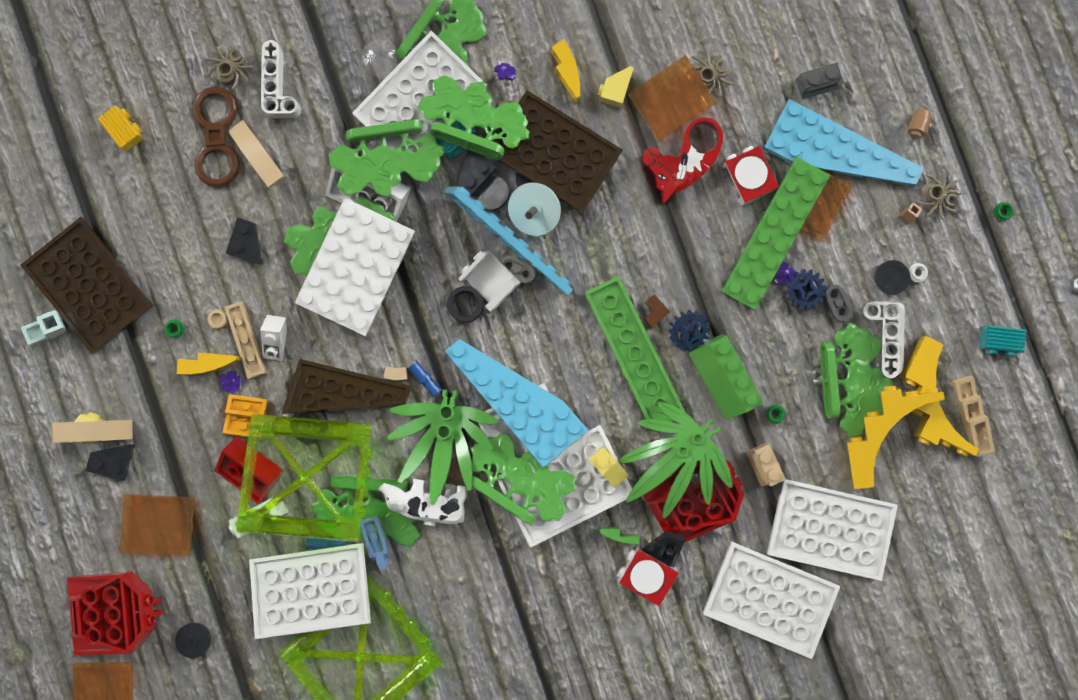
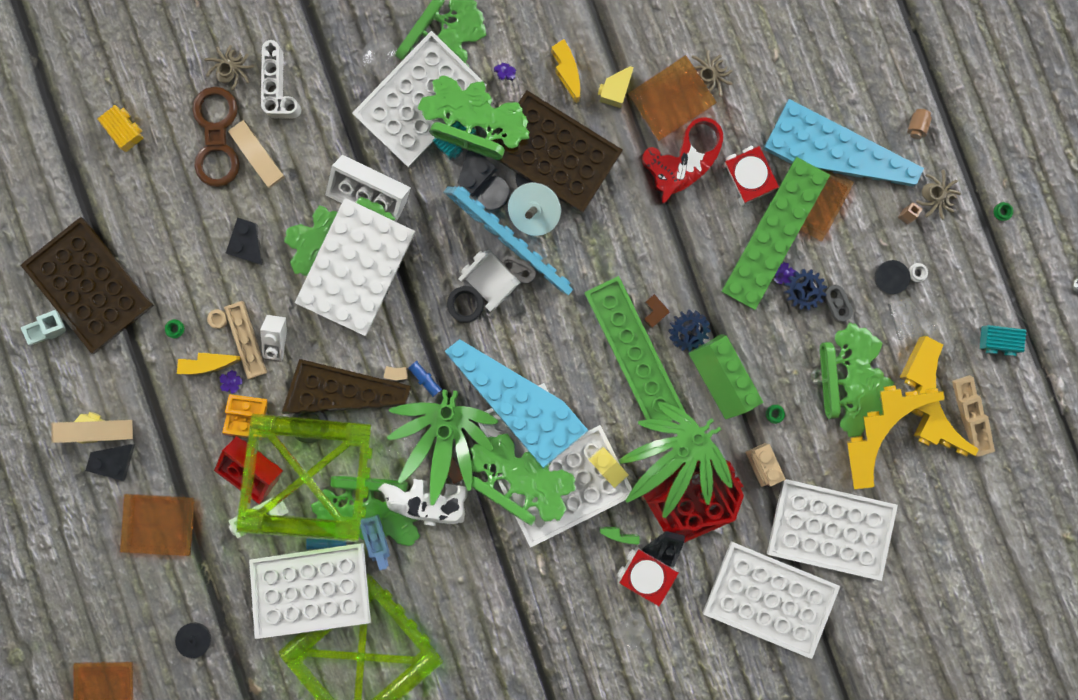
red hinge [67,571,163,655] -> none
bright green plant [329,120,445,198] -> none
dark grey window [796,62,842,100] -> none
white beam [863,301,905,378] -> none

